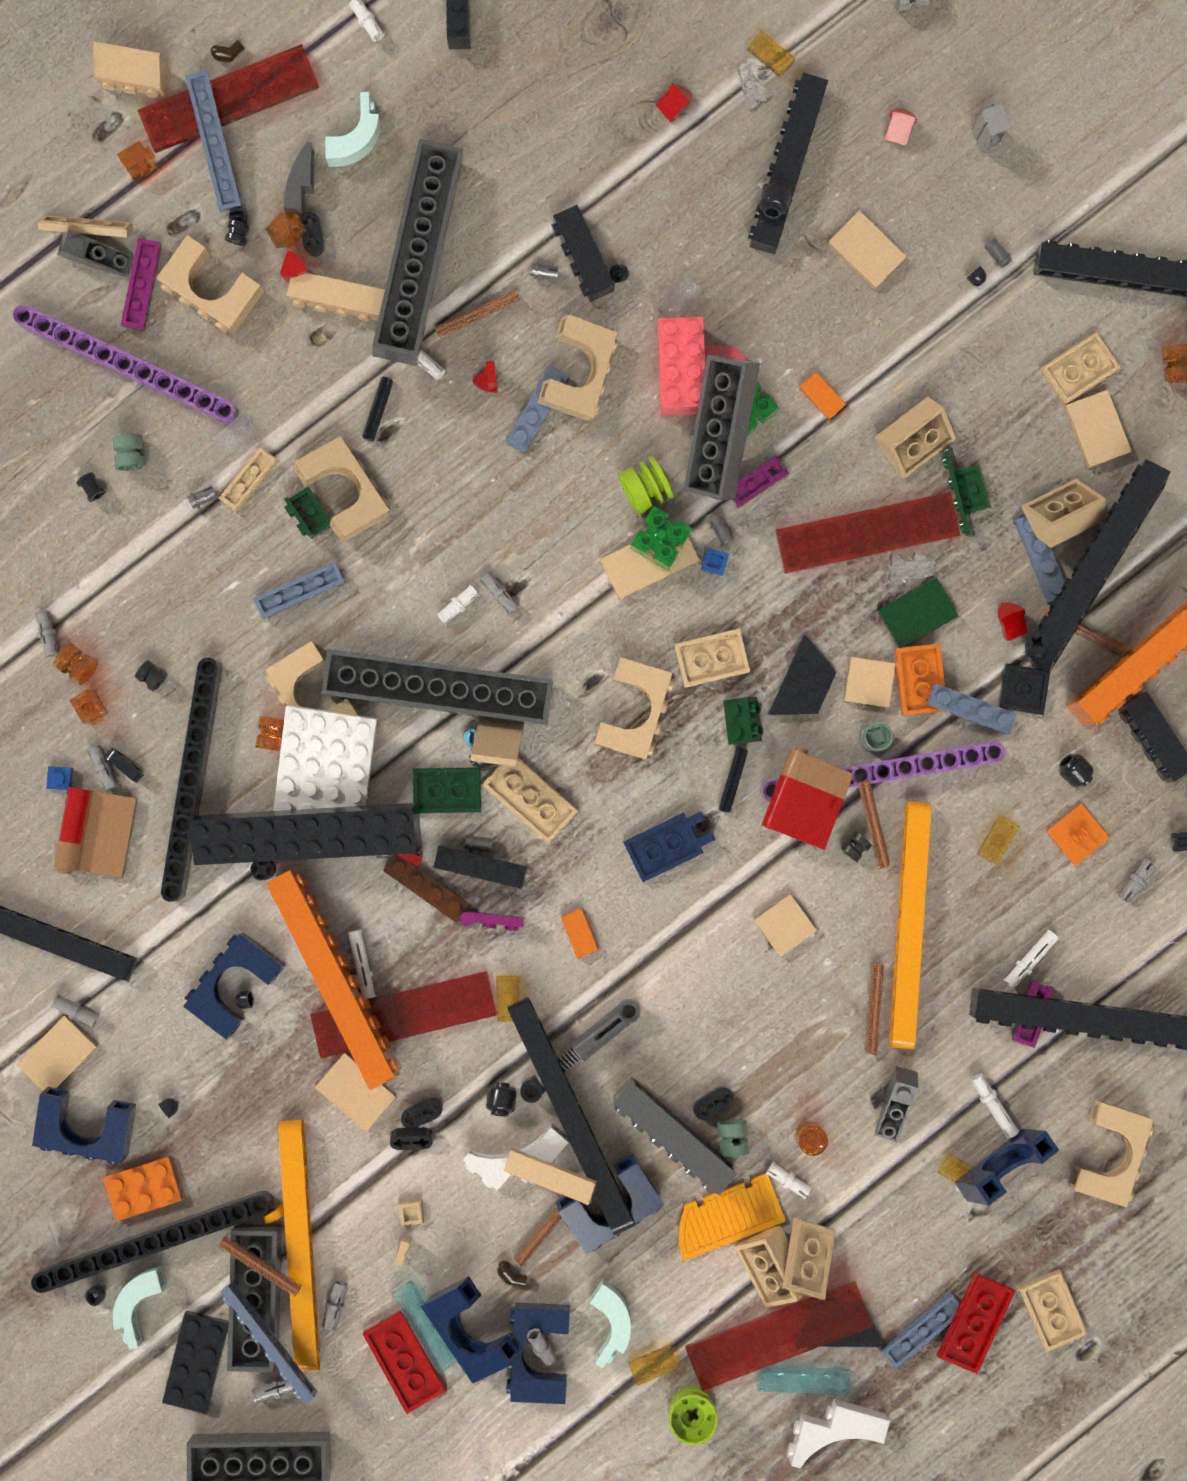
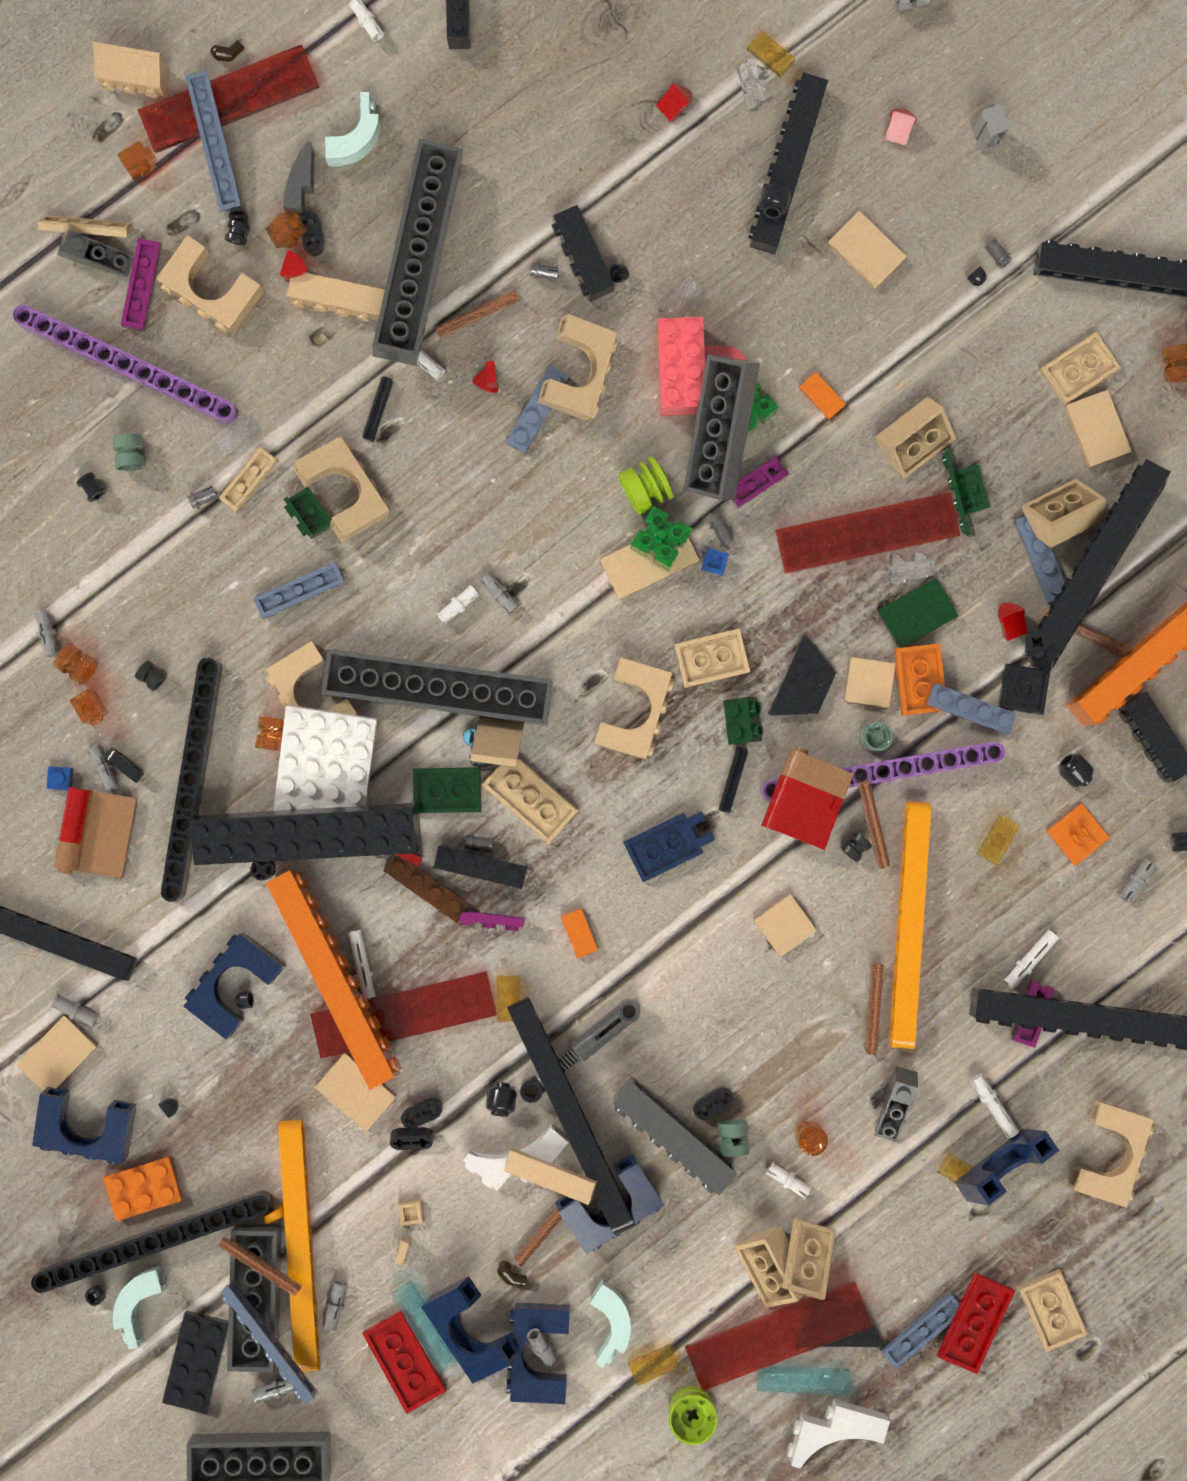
light orange piece [678,1173,786,1261] -> none

